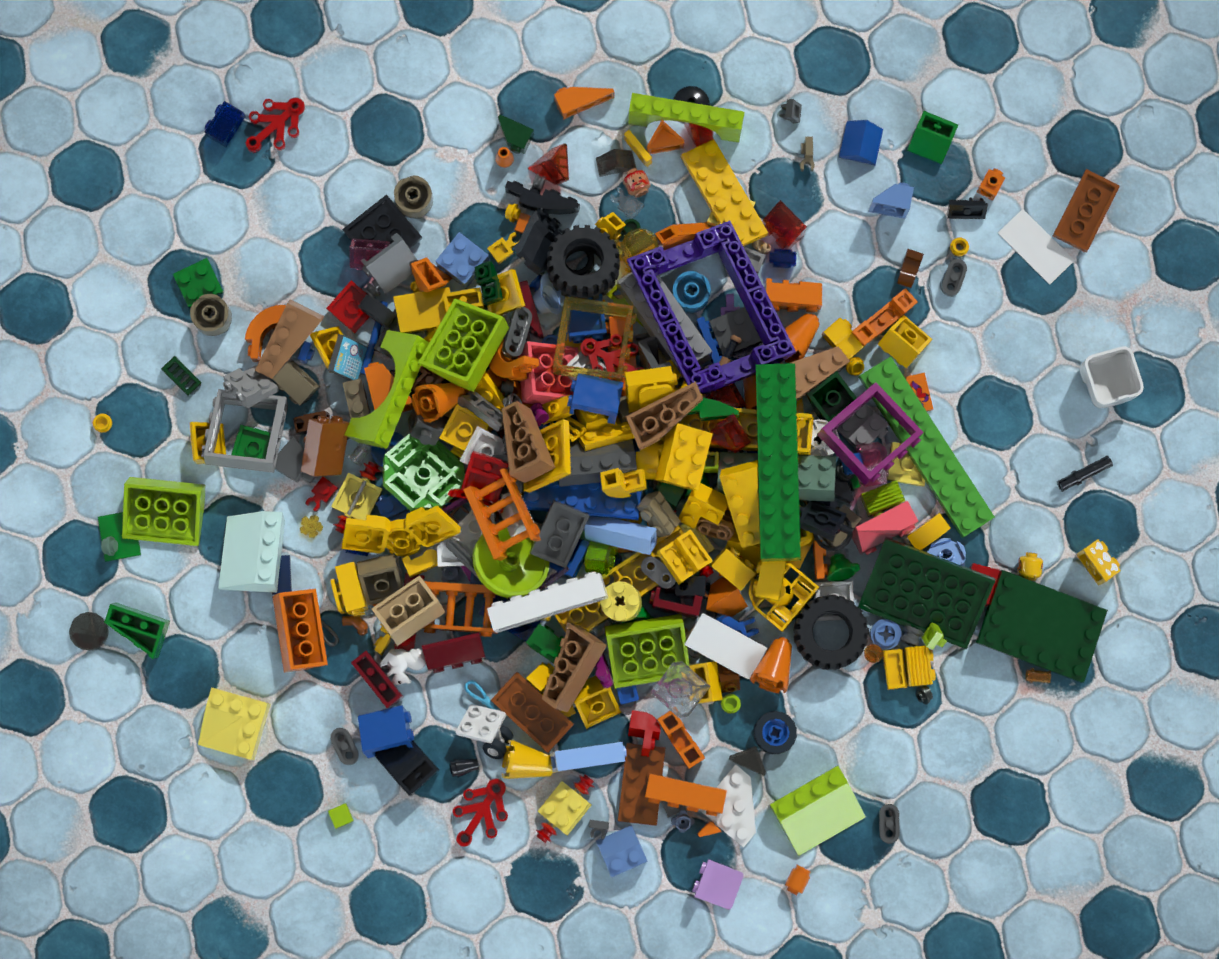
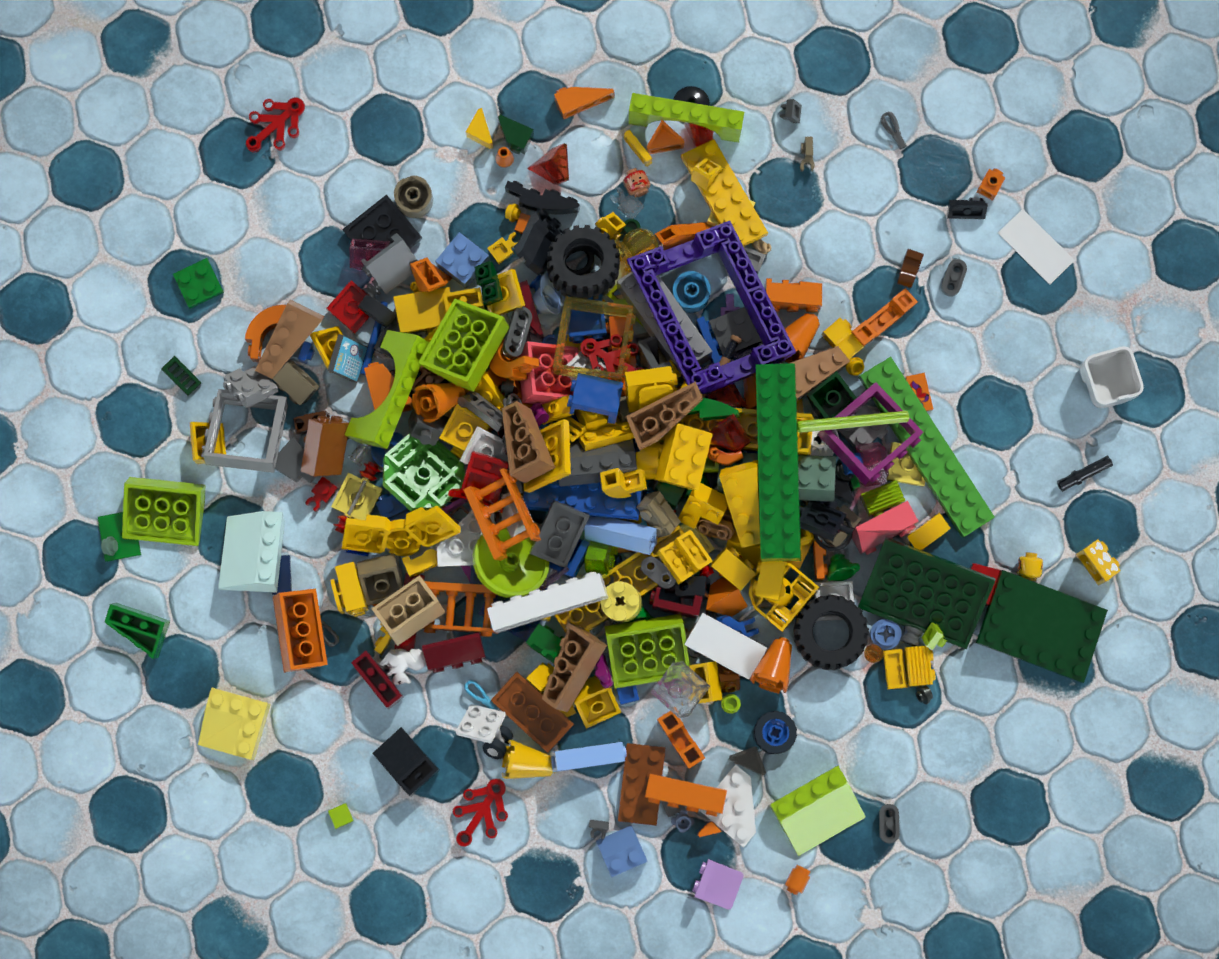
clear smoke tile [69,612,109,651] -> none
yellow plate [93,414,112,433] -> none
dark tan brick [190,294,232,336] -> none
clear blue brick [204,101,246,147] -> none
green plate [231,424,271,459] -> none
clear yellow plant [300,515,323,538] -> none
dark grey plate [330,728,359,765] -> none
dark tan brick [342,378,370,418] -> none
dark orange arm [342,616,368,635] -> none
blue panel [358,705,414,758] -> none
sand blue plate [441,566,461,583] -> none
dark grey axle [445,539,479,579] -> none
black cone [449,758,479,778] -> none
dark grey bush [532,174,546,193] -> none
light yellow plate [536,774,595,843] -> none
clear smoke slope [596,149,636,177] -> none
red brick [628,710,661,757] -> none
clear red slope [762,200,807,251] -> none
clear blue brick [769,248,797,268] -> none
blue slope [839,120,883,165] -> none
medium blue slope [868,183,914,219] -> none
yellow slope [878,315,933,369] -> none
green slope [907,111,959,165] -> none
light blue plate [927,538,966,567] -> none
yellow plate [950,237,969,257] -> none
clear orange pin [1025,668,1051,684] -> none
dark orange plate [1052,169,1120,253] -> none
none -> yellow slope [466,108,493,149]
none -> yellow slope [691,157,722,190]
none -> orange arm [707,447,744,466]
none -> lime axle [797,411,909,433]
none -> dark grey piece [881,112,907,150]

